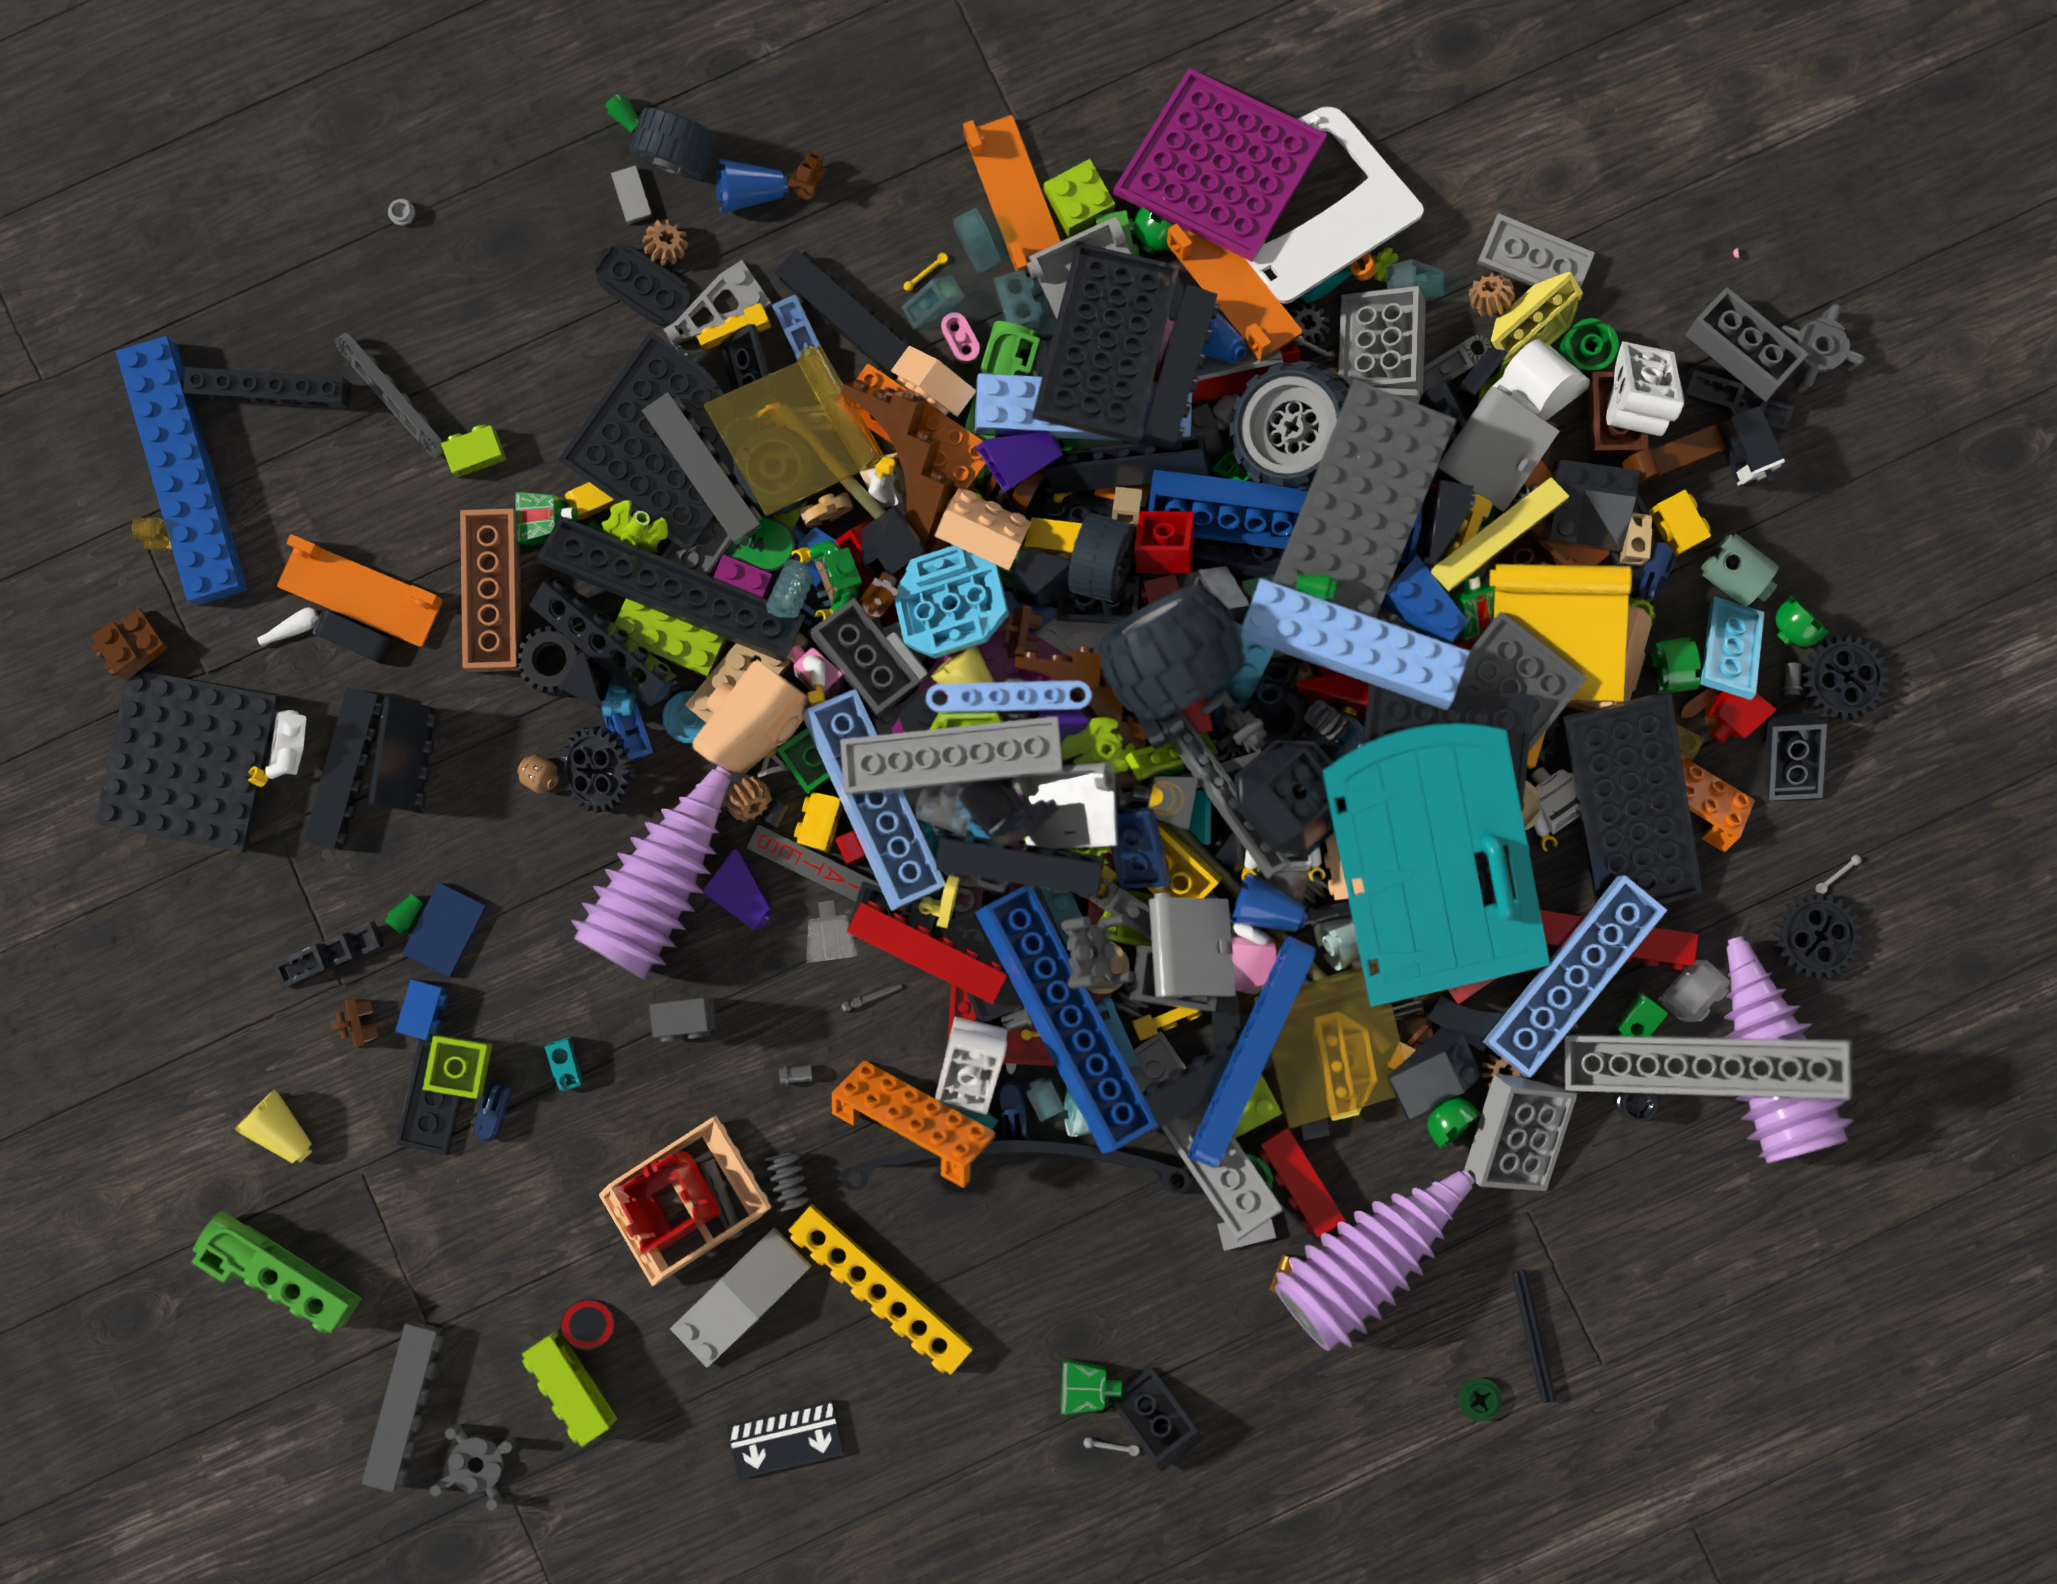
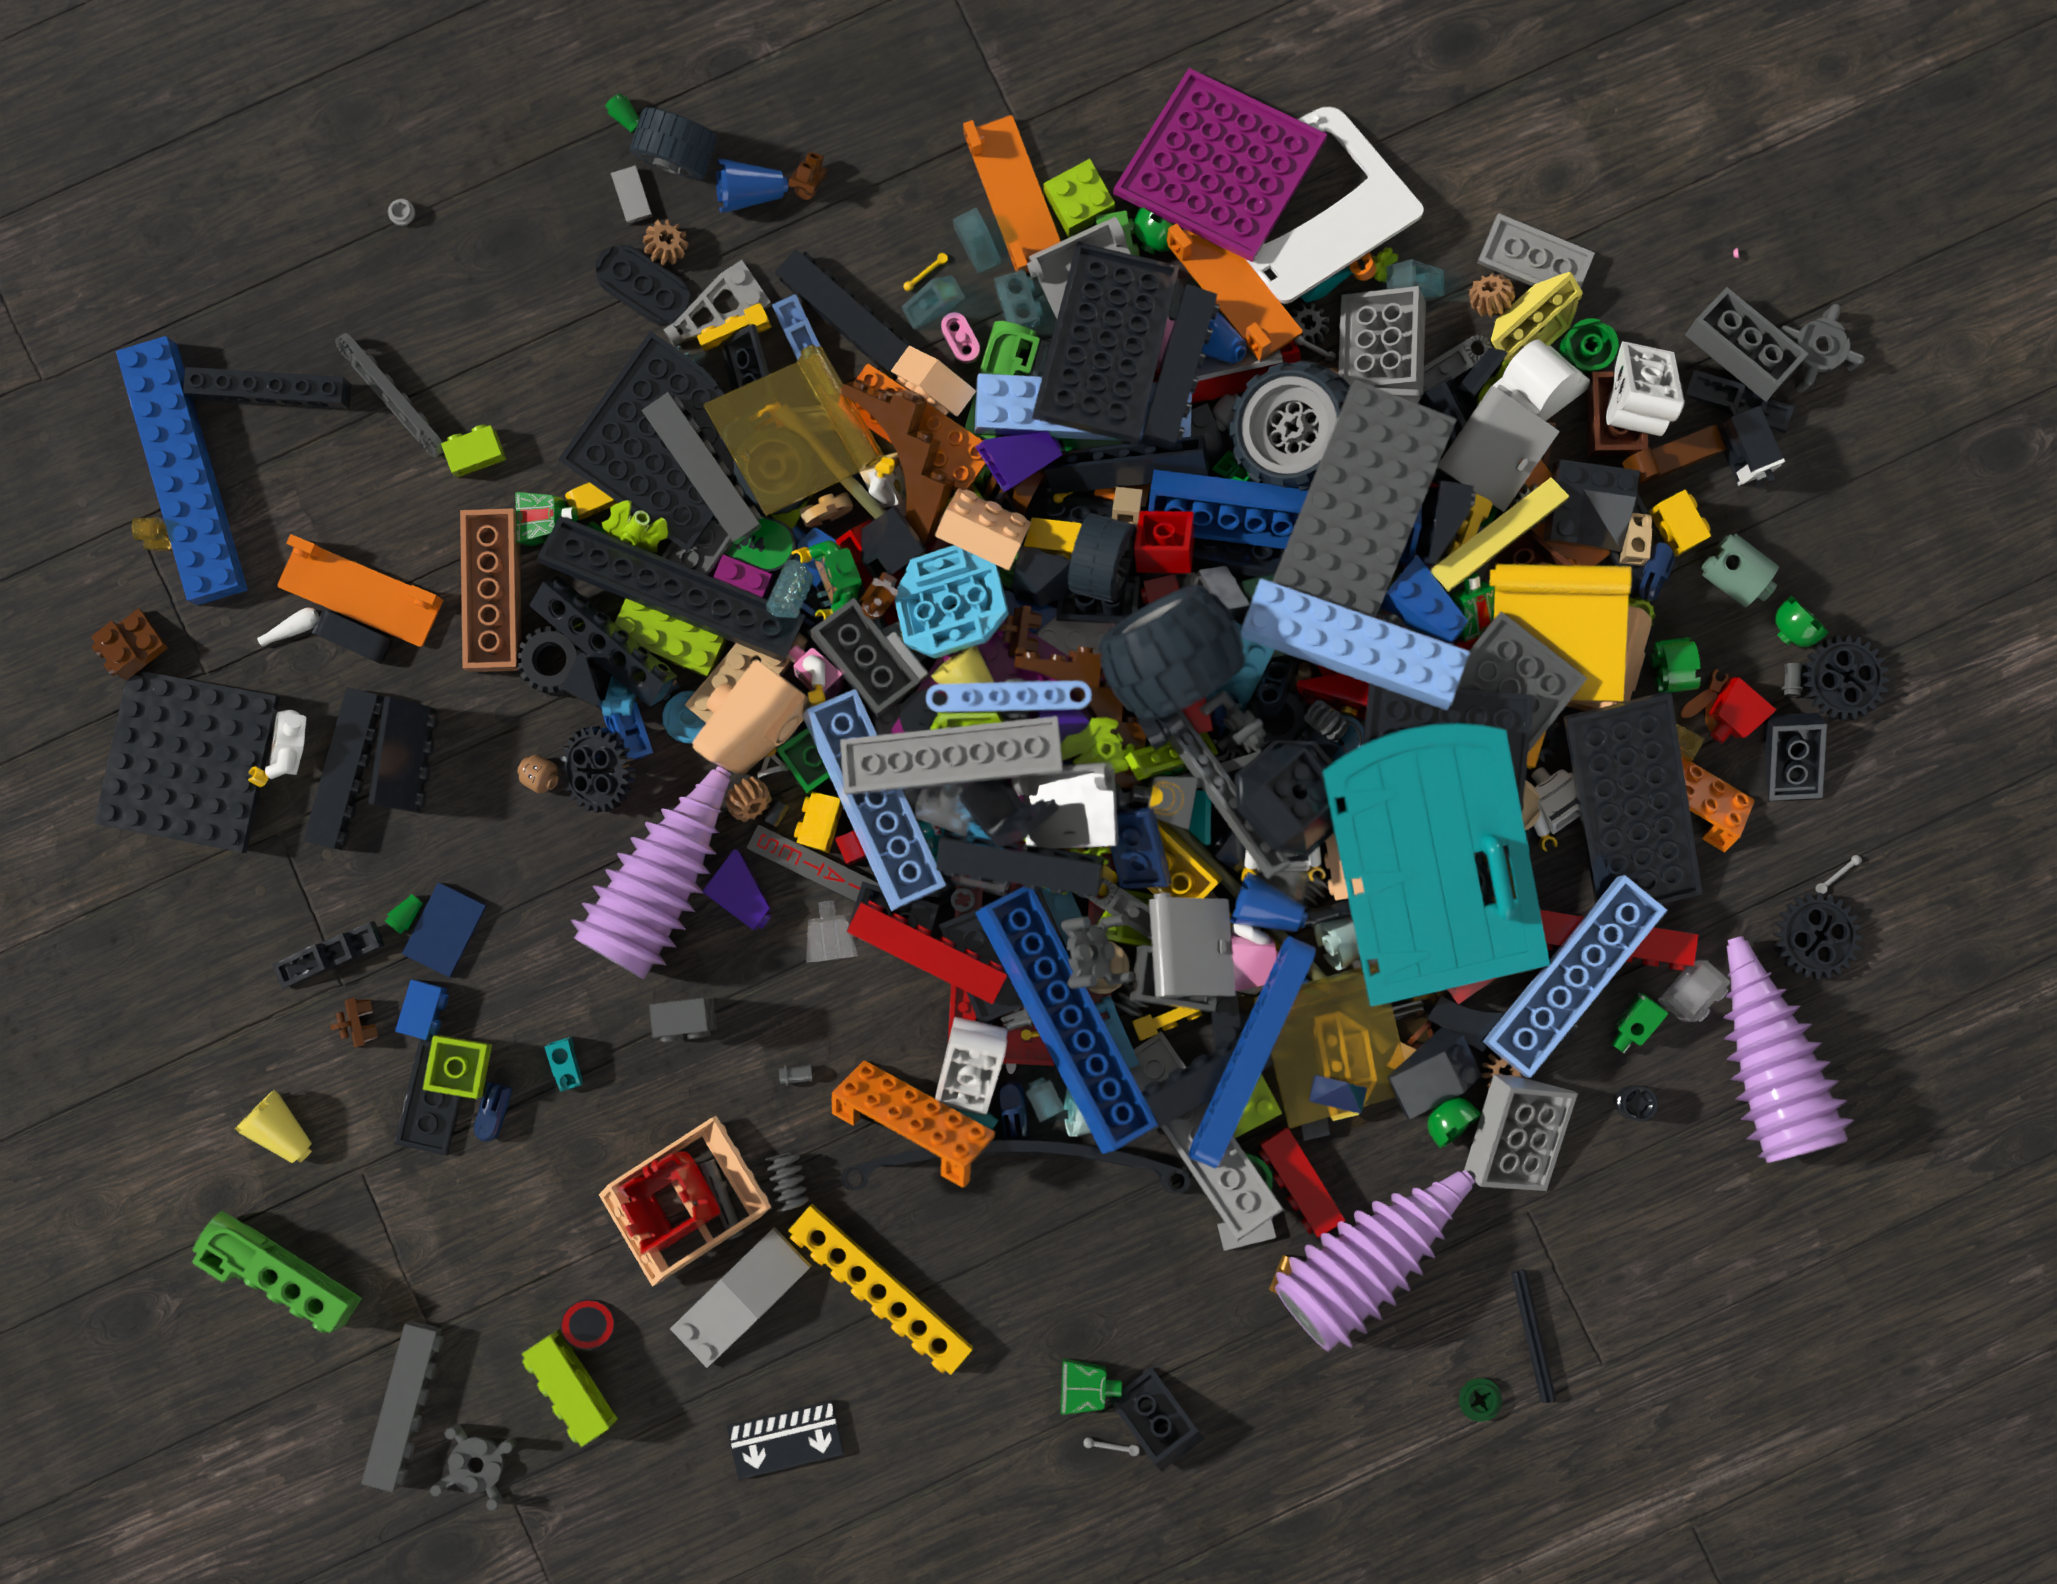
dark grey piece [841,984,902,1013] -> none
light yellow piece [919,876,960,928] -> none
green cone [1296,574,1338,601] -> none
light grey brick [1565,1034,1852,1099] -> none
medium azure plate [1700,596,1764,700] -> none
none -> dark blue slope [1309,1075,1367,1114]

